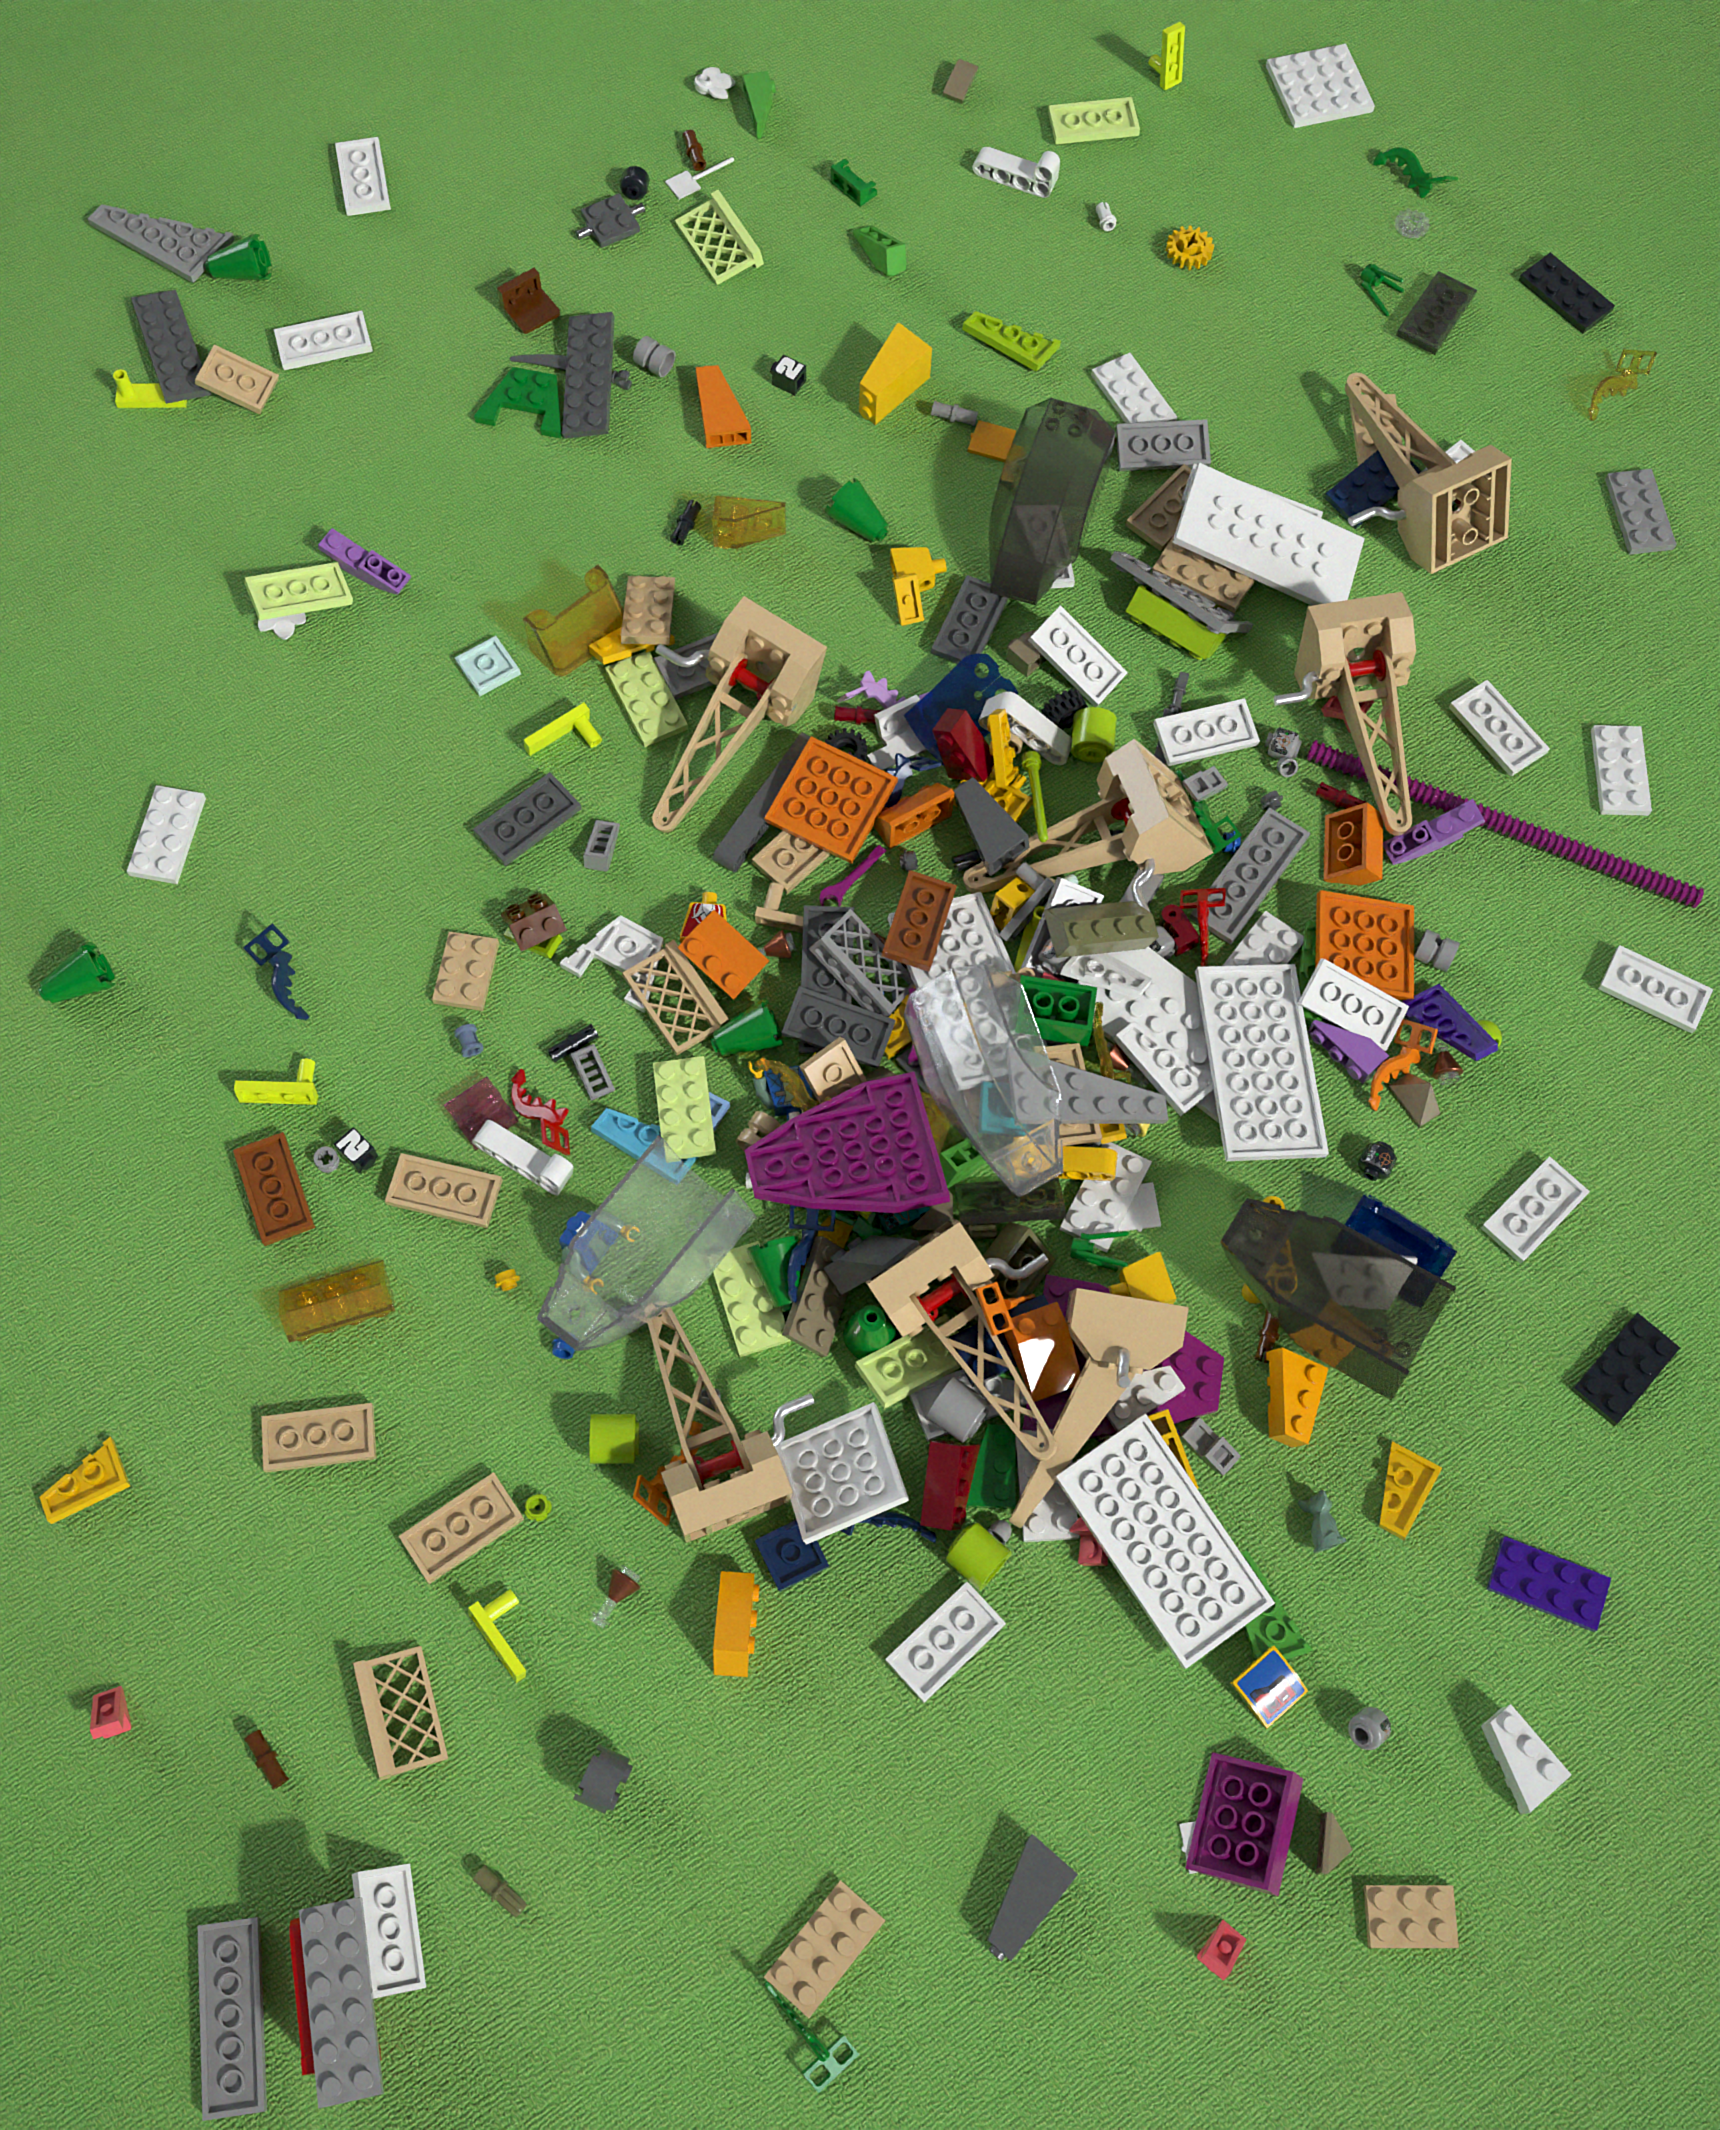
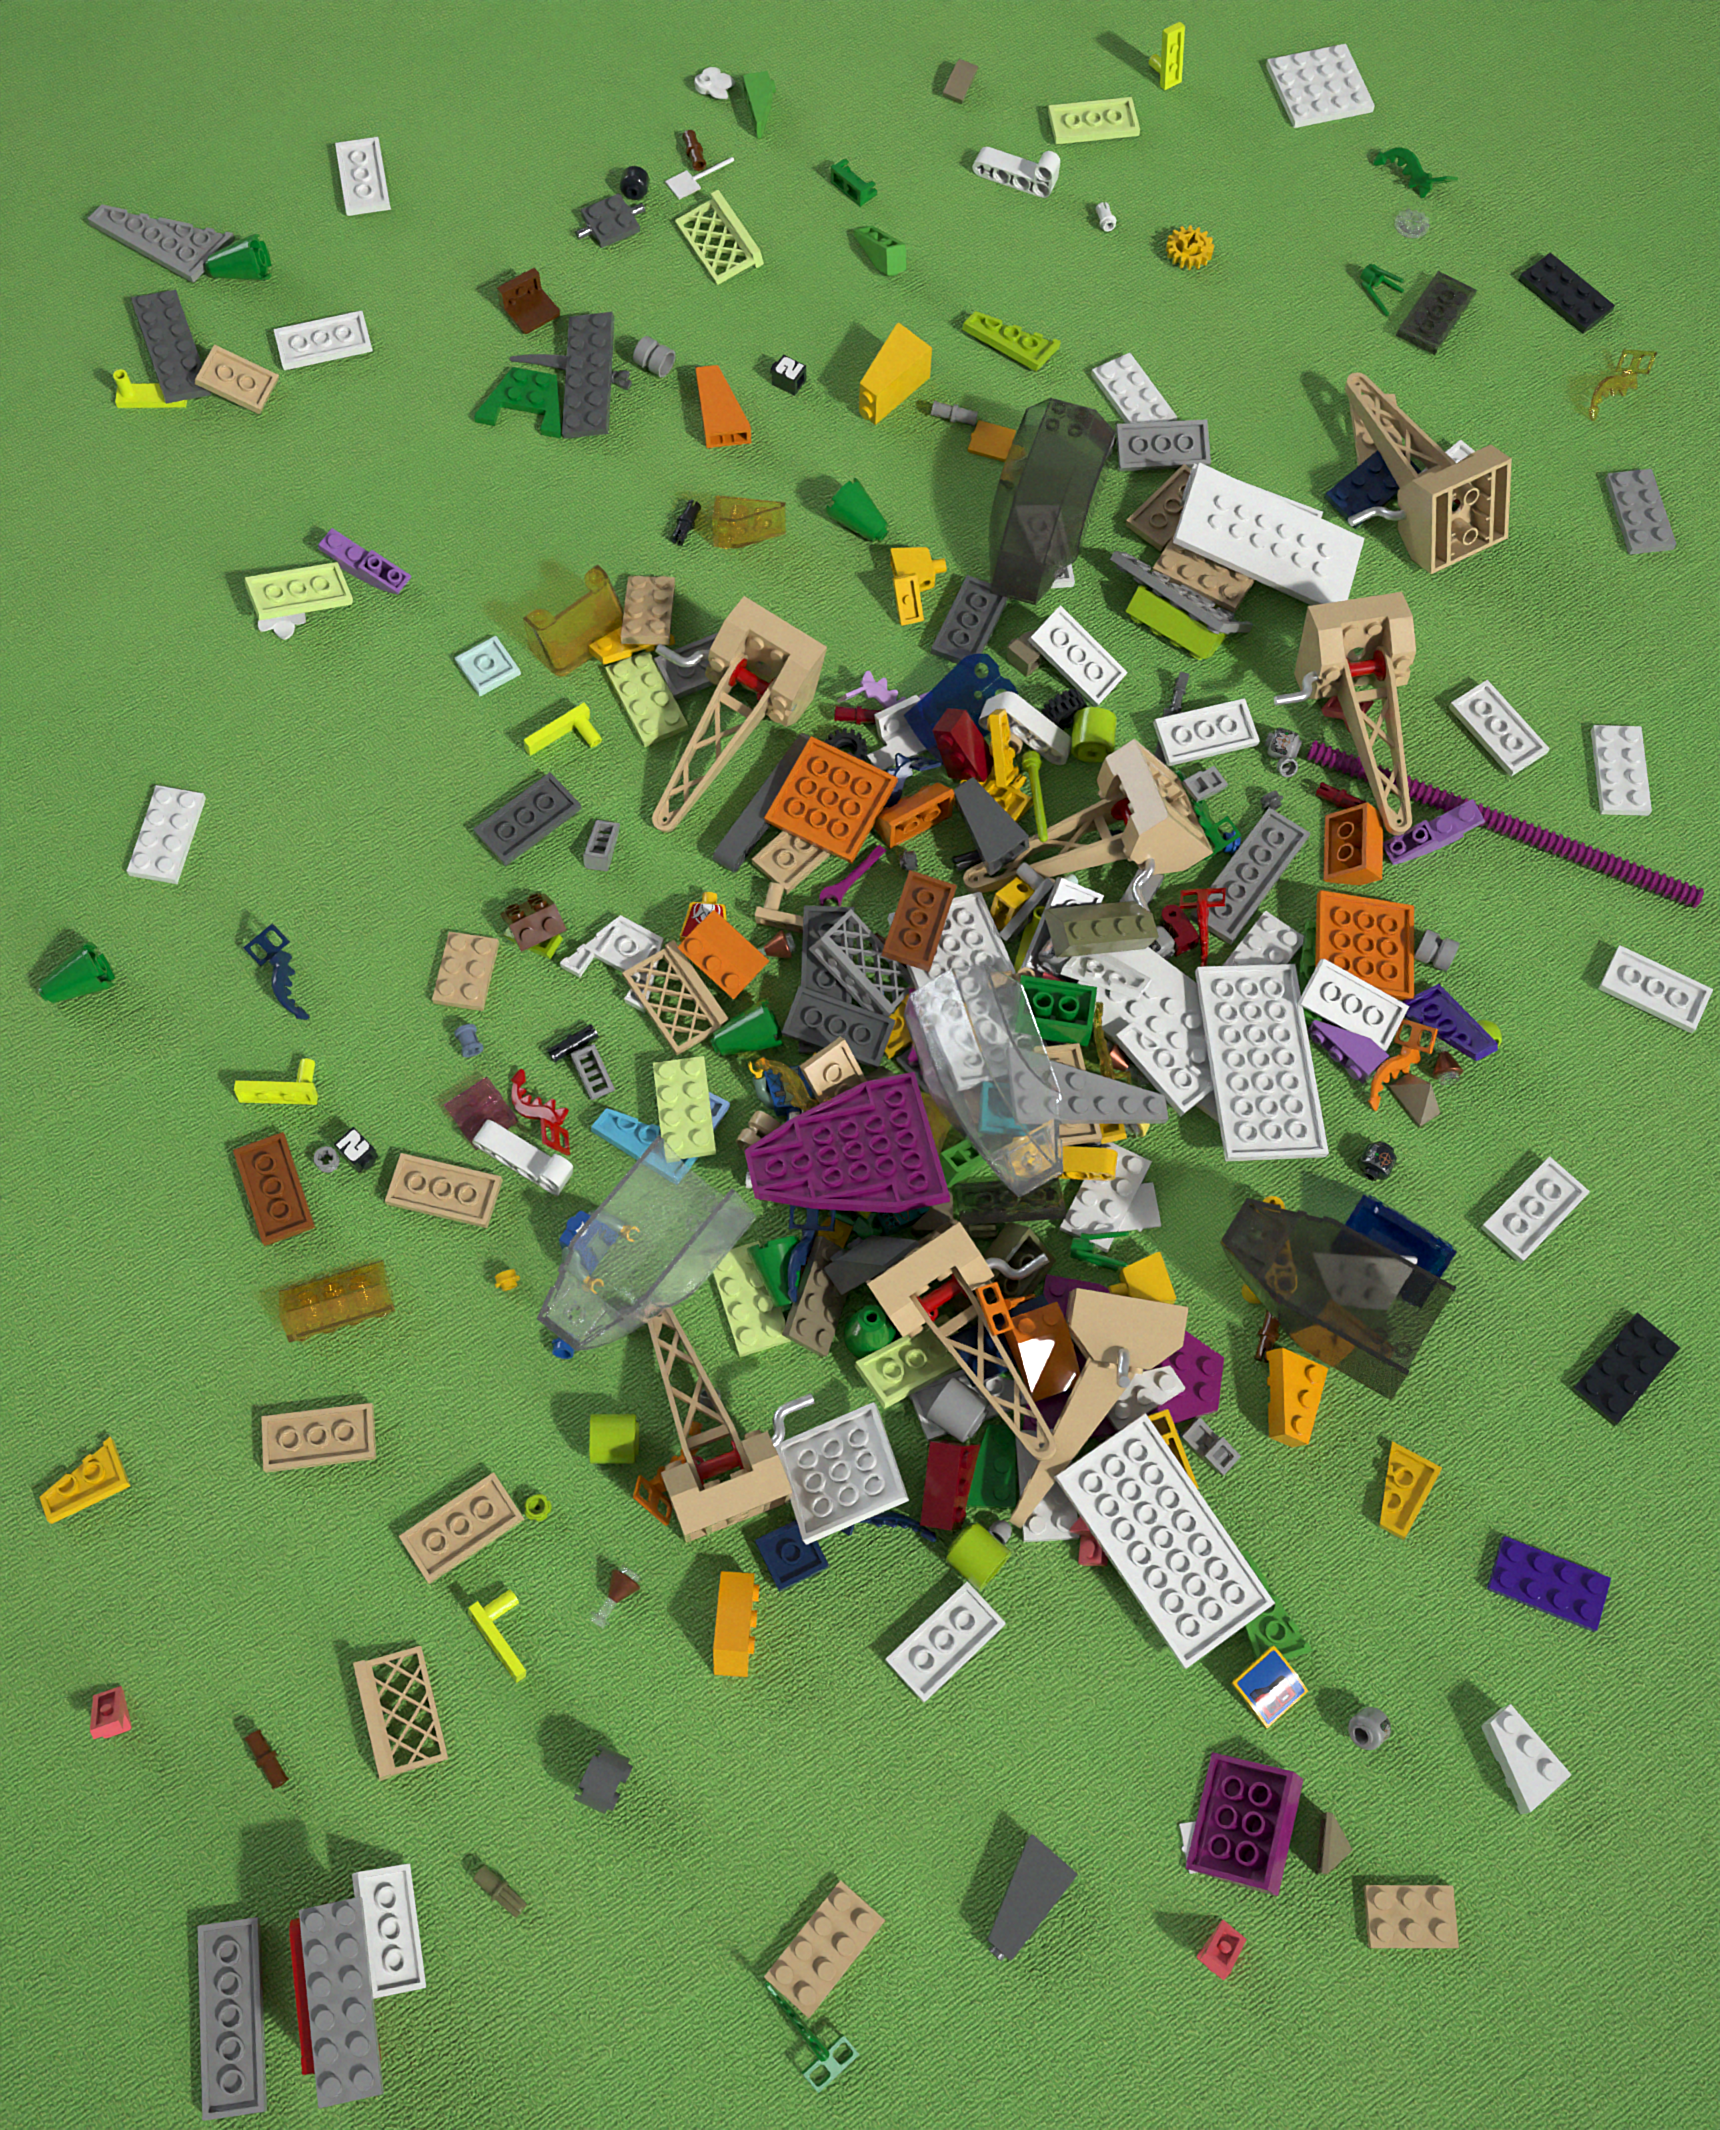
sand green animal [1298,1490,1347,1553] -> none

